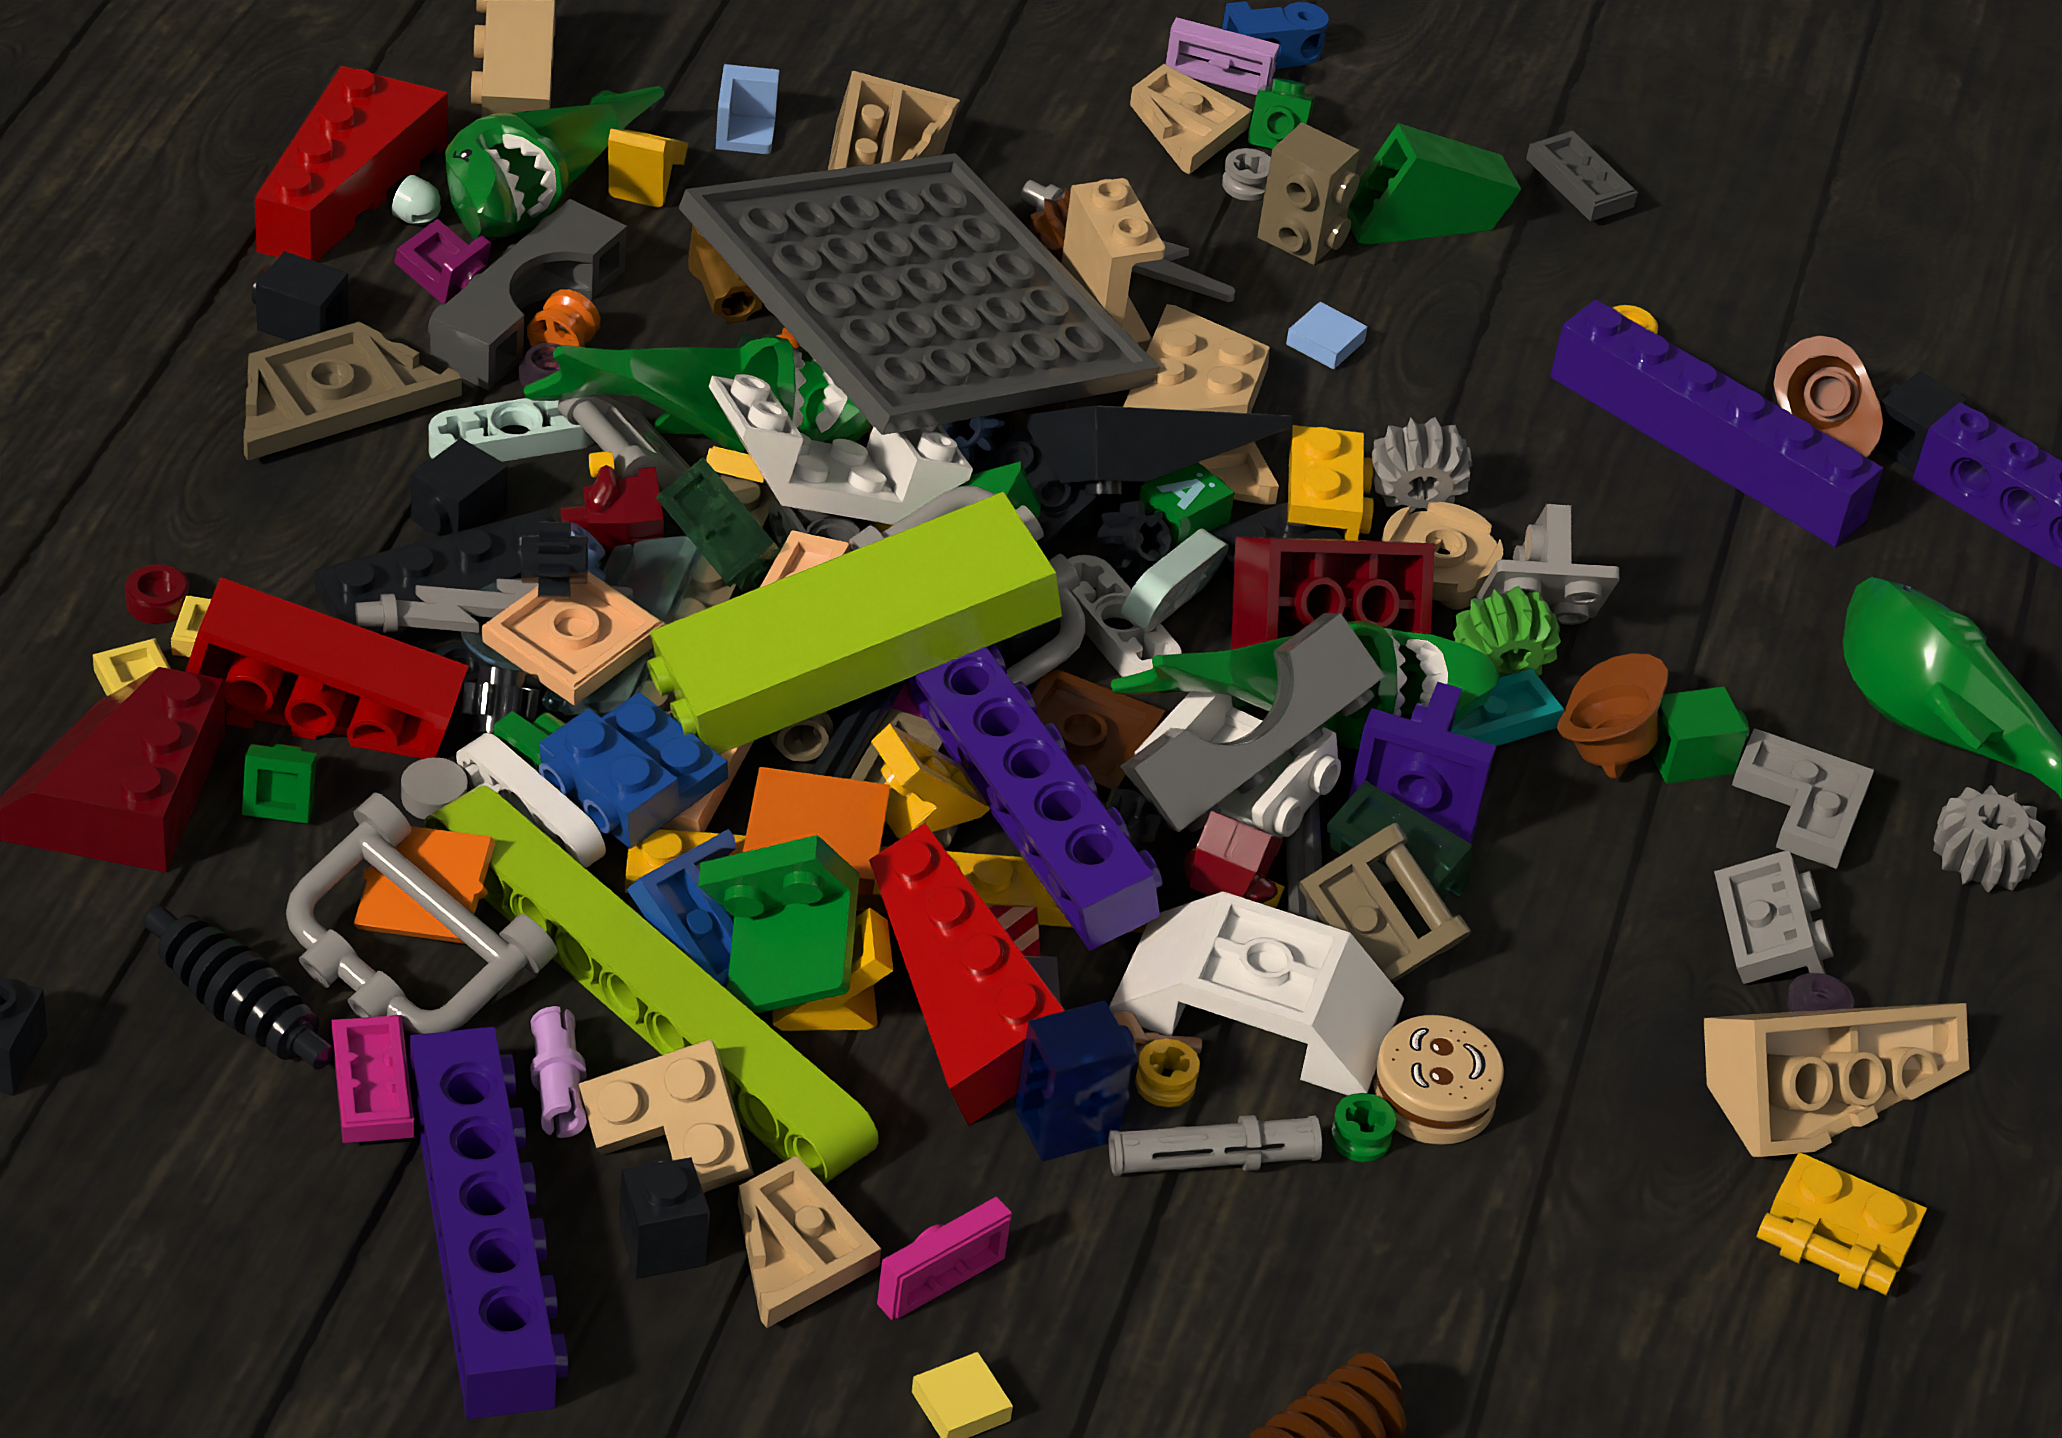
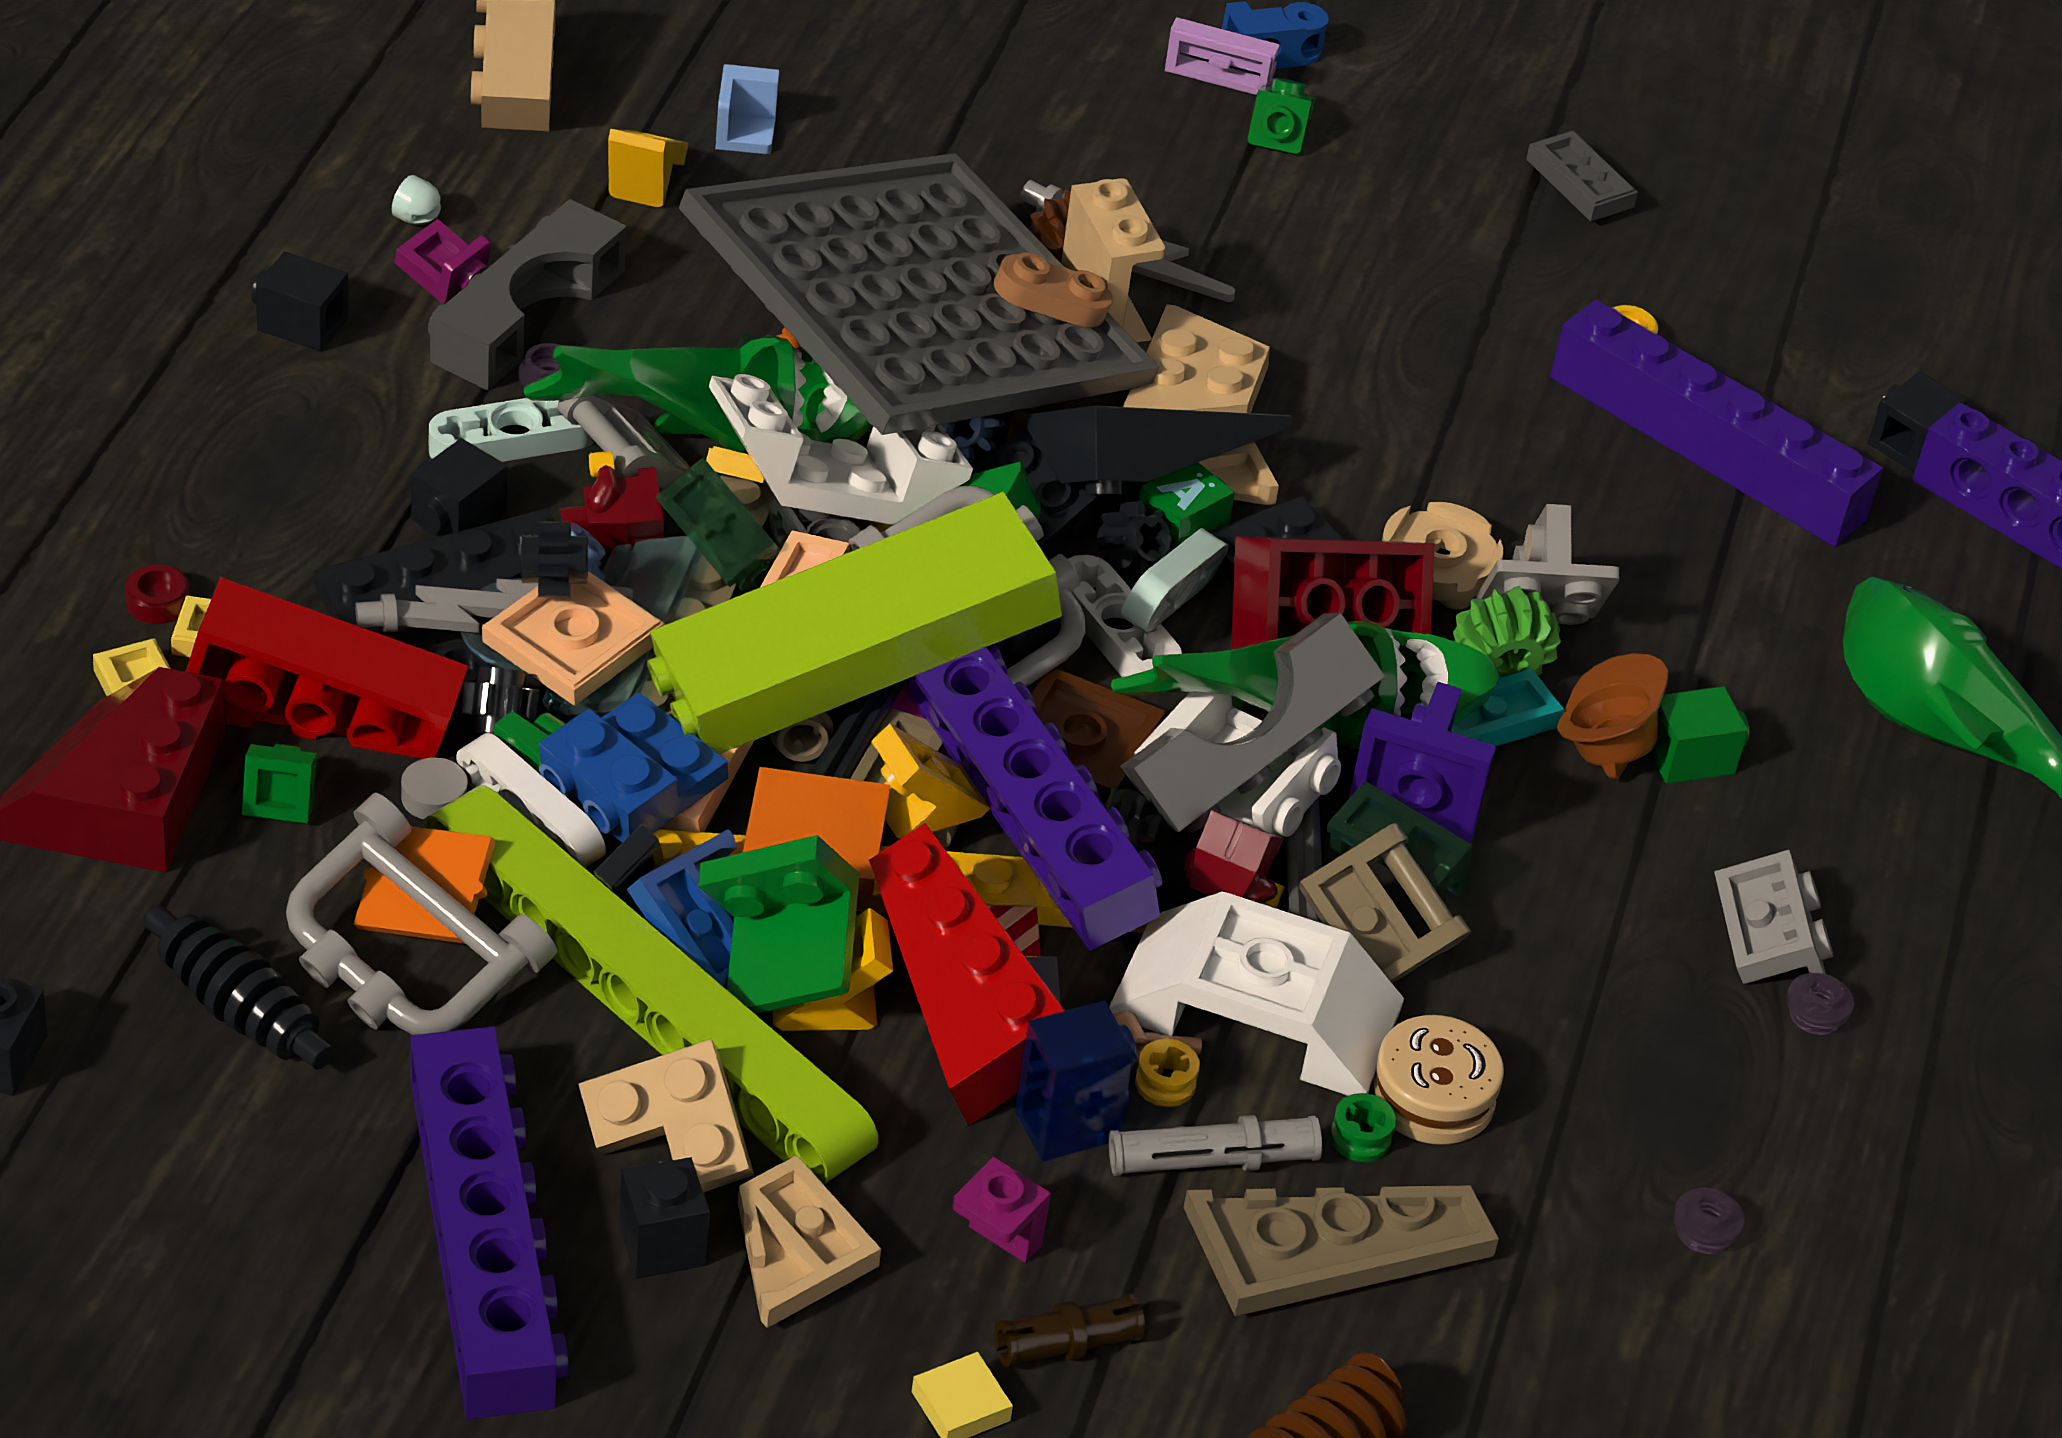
dark tan wing [244,322,462,461] -> none
red wedge [255,66,448,262] -> none
dark pink plate [332,1015,414,1143] -> none
green piece [445,86,664,240] -> none
orange wheel [527,289,601,364] -> none
lavender pin [530,1006,587,1138] -> none
pearl gold piece [688,225,763,323] -> none
tan wedge [828,71,960,170] -> none
dark pink plate [877,1196,1012,1321] -> none
tan wing [1130,64,1252,174] -> none
light grey bush [1222,148,1271,201] -> none
dark tan brick [1257,123,1359,265] -> none
light blue tile [1286,302,1368,369] -> none
yellow bracket [1287,425,1373,540] -> none
green slope [1347,123,1521,245] -> none
light grey gear [1371,417,1472,514] -> none
tan wedge [1704,1003,1969,1157] -> none
light grey plate [1732,728,1874,869] -> none
yellow plate [1756,1152,1927,1295] -> none
dark orange piece [1774,336,1884,458] -> none
light grey gear [1933,785,2046,892] -> none
none -> black tile [594,824,664,900]
none -> magenta bracket [953,1156,1051,1263]
none -> medium nougat plate [994,252,1113,328]
none -> dark brown pin [994,1294,1145,1368]
none -> dark tan wing [1183,1185,1499,1316]
none -> clear purple plate [1674,1188,1744,1254]

